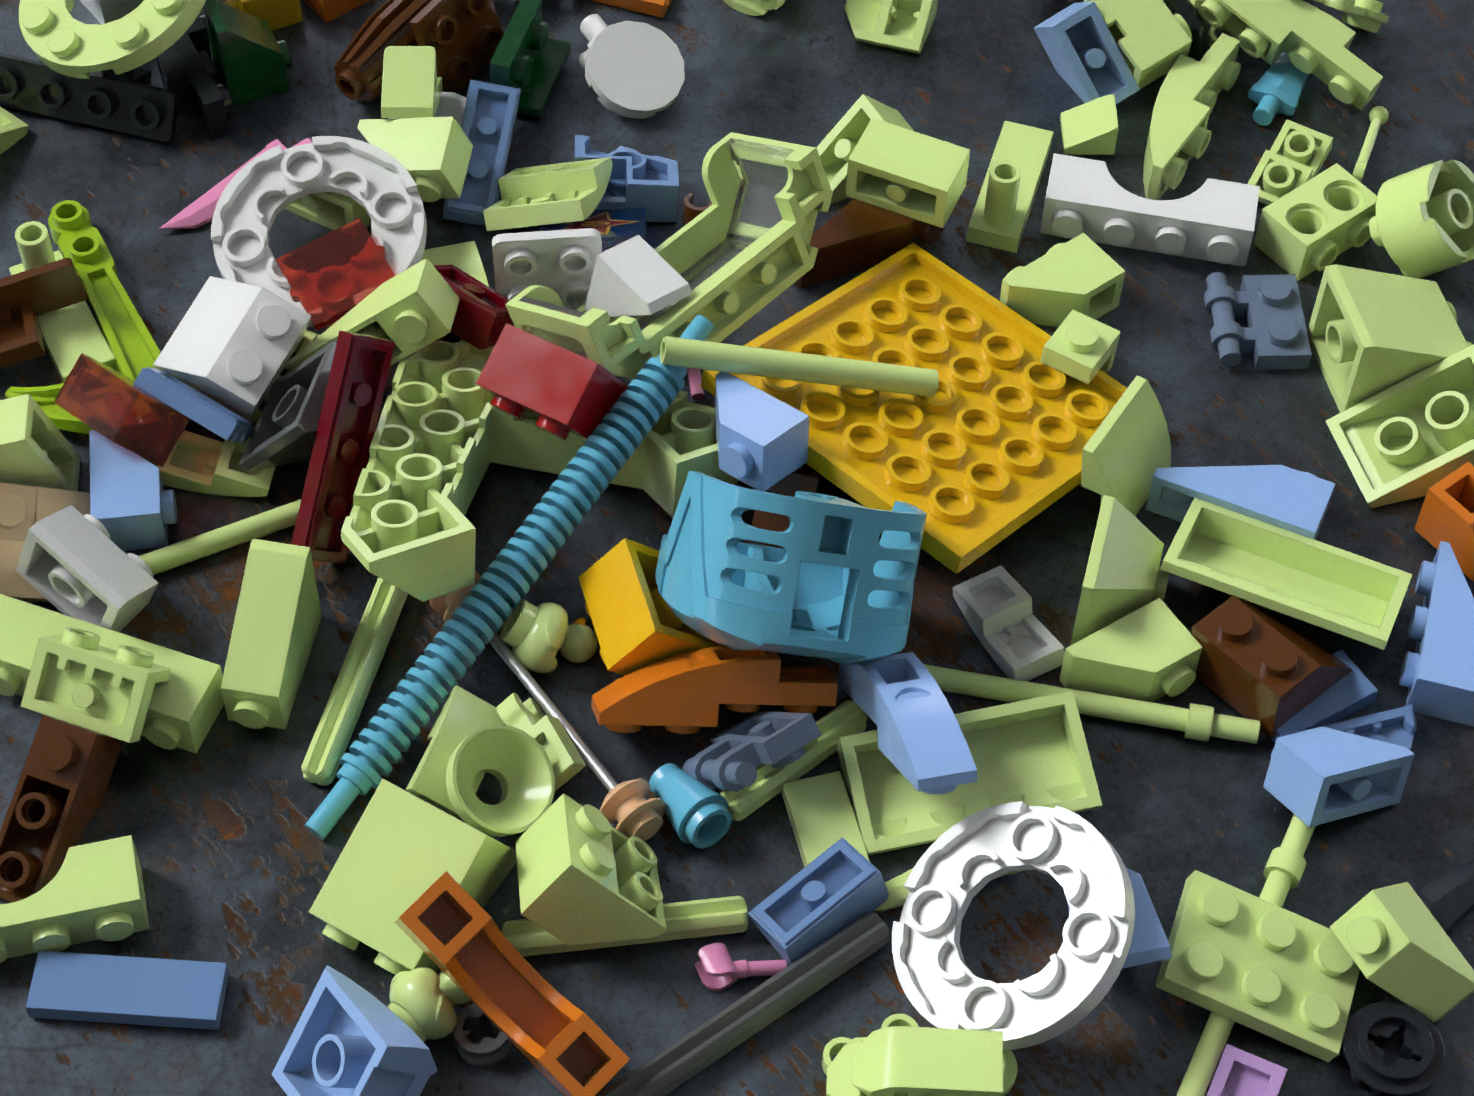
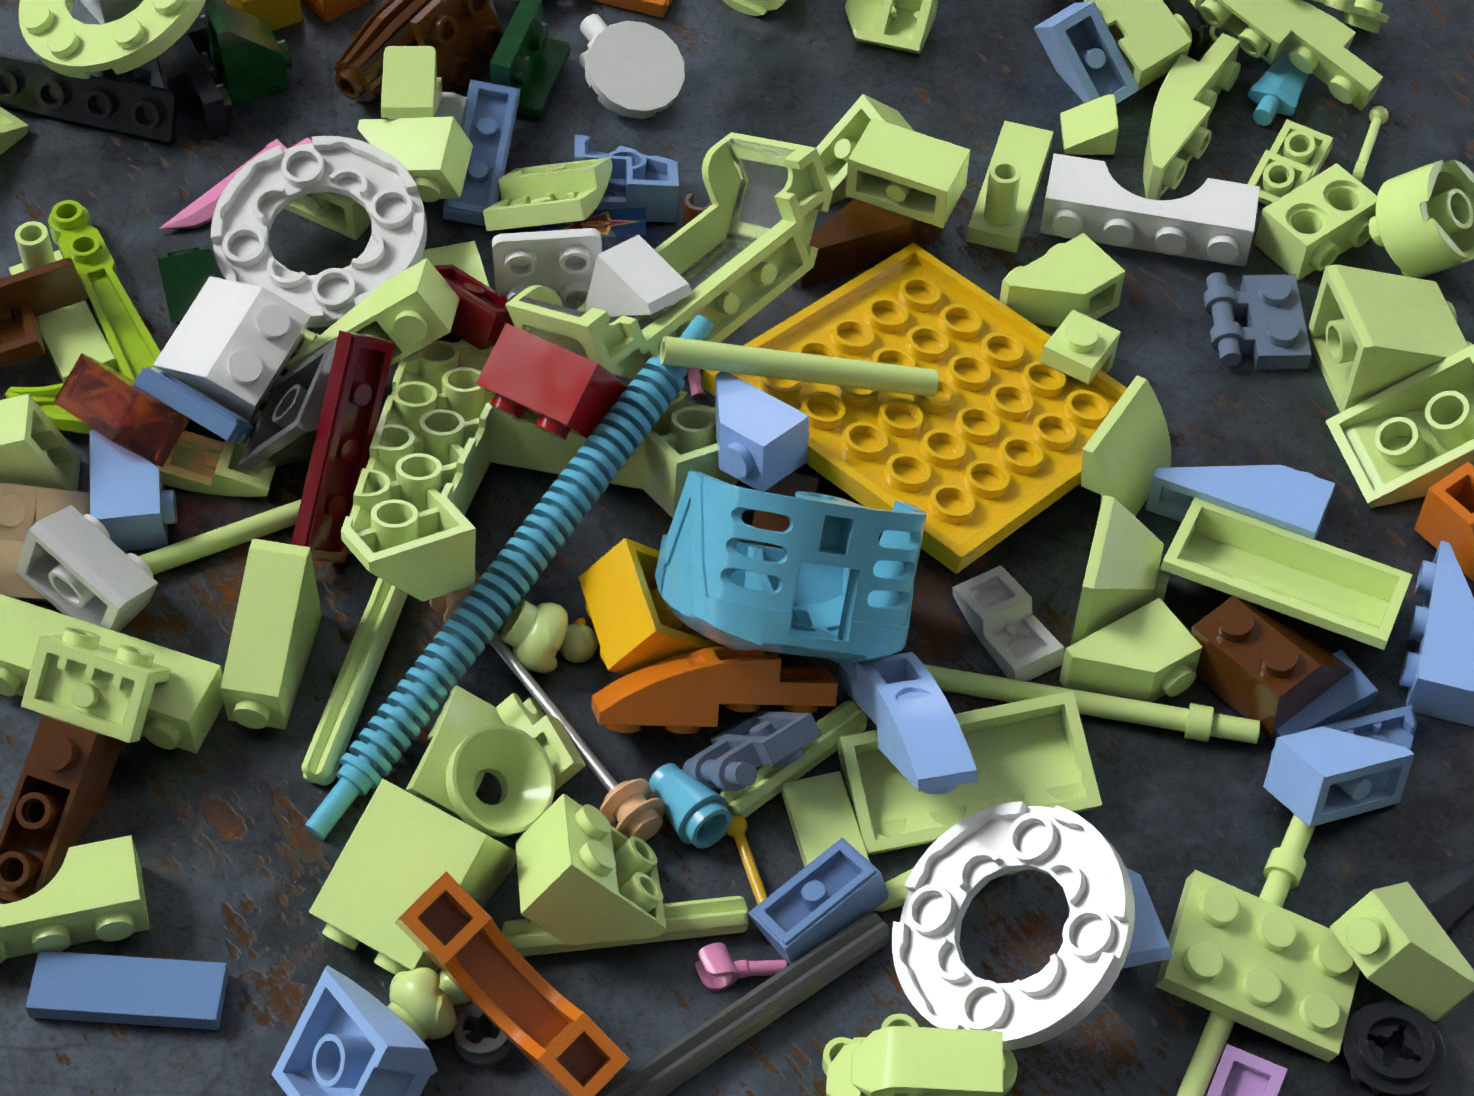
clear red piece [275,218,396,331] -> none
none -> dark green slope [157,245,218,323]
none -> yellow hinge [727,814,767,905]

